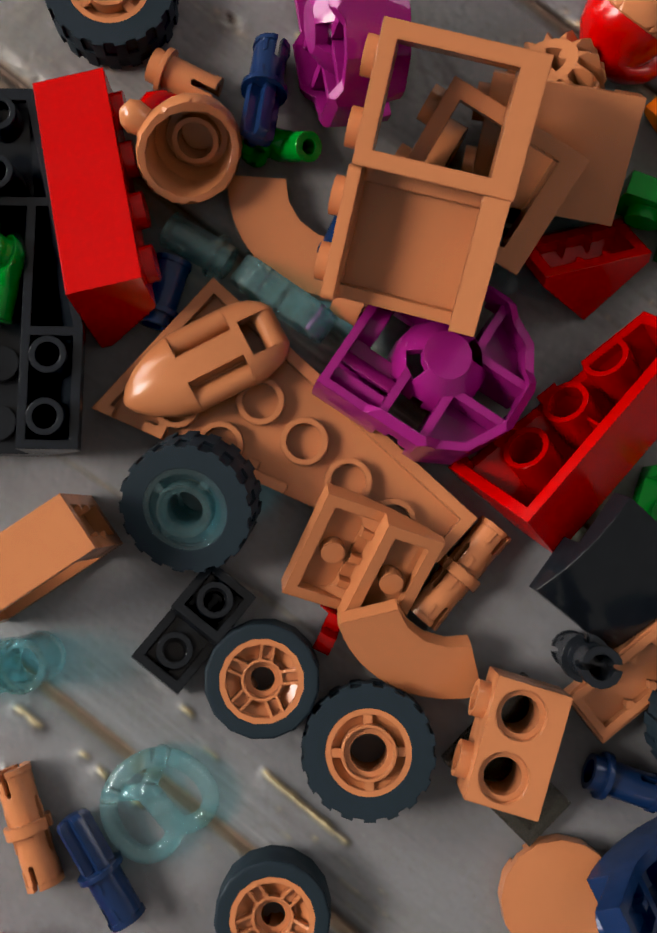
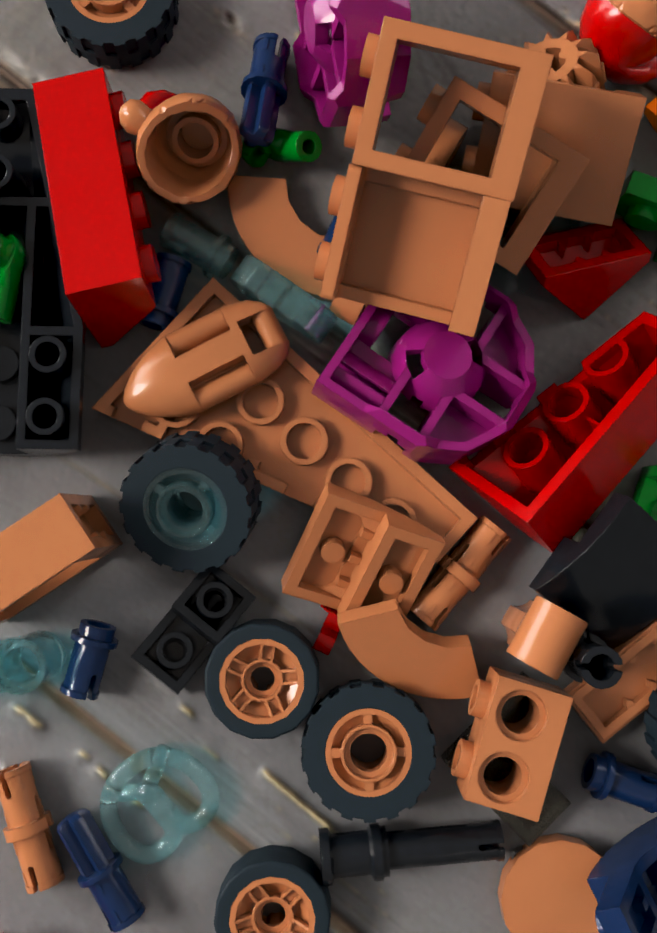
nougat pin [145,47,224,97] -> none
none -> dark blue pin [60,619,119,700]
none -> black pin [318,819,505,886]
none -> nougat piece [501,595,588,680]

